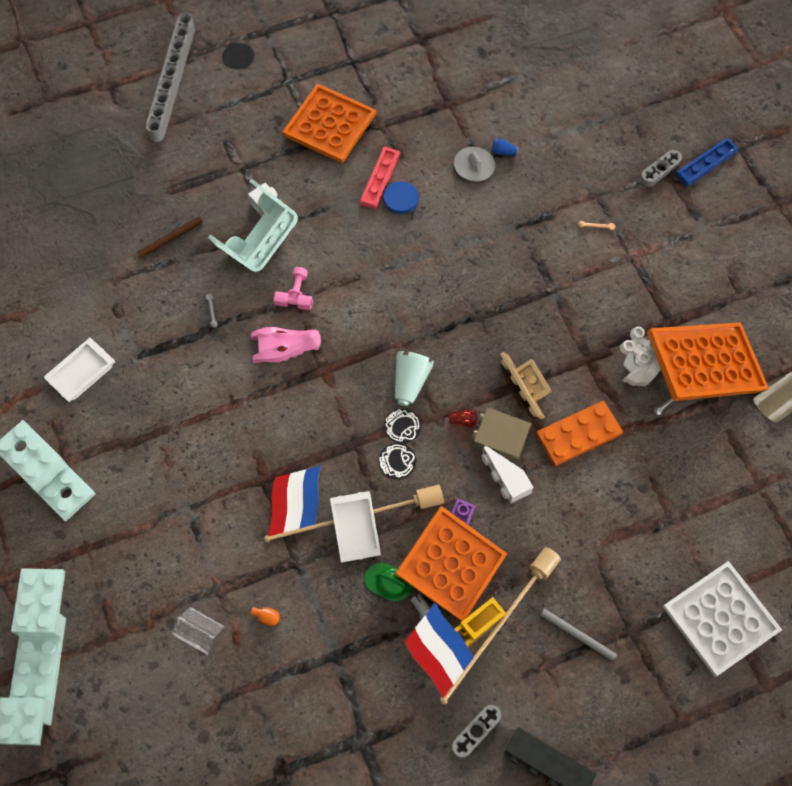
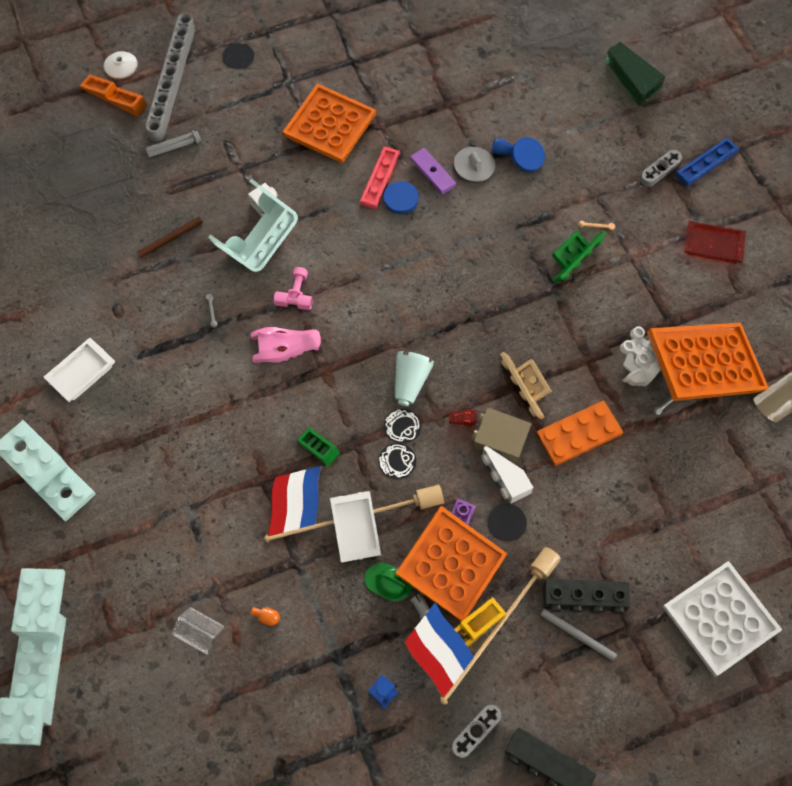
none -> orange slope [80,74,147,117]
none -> white dish [104,51,138,79]
none -> light grey axle [146,130,201,157]
none -> green slope [296,427,340,467]
none -> blue brick [368,675,398,709]
none -> medium lavender tile [410,148,456,195]
none -> black sticker [488,504,527,541]
none -> blue tile [511,137,545,172]
none -> pearl dark grey brick [543,579,630,614]
none -> green bracket [551,231,607,283]
none -> clear green slope [606,42,666,106]
none -> clear red piece [684,221,746,264]

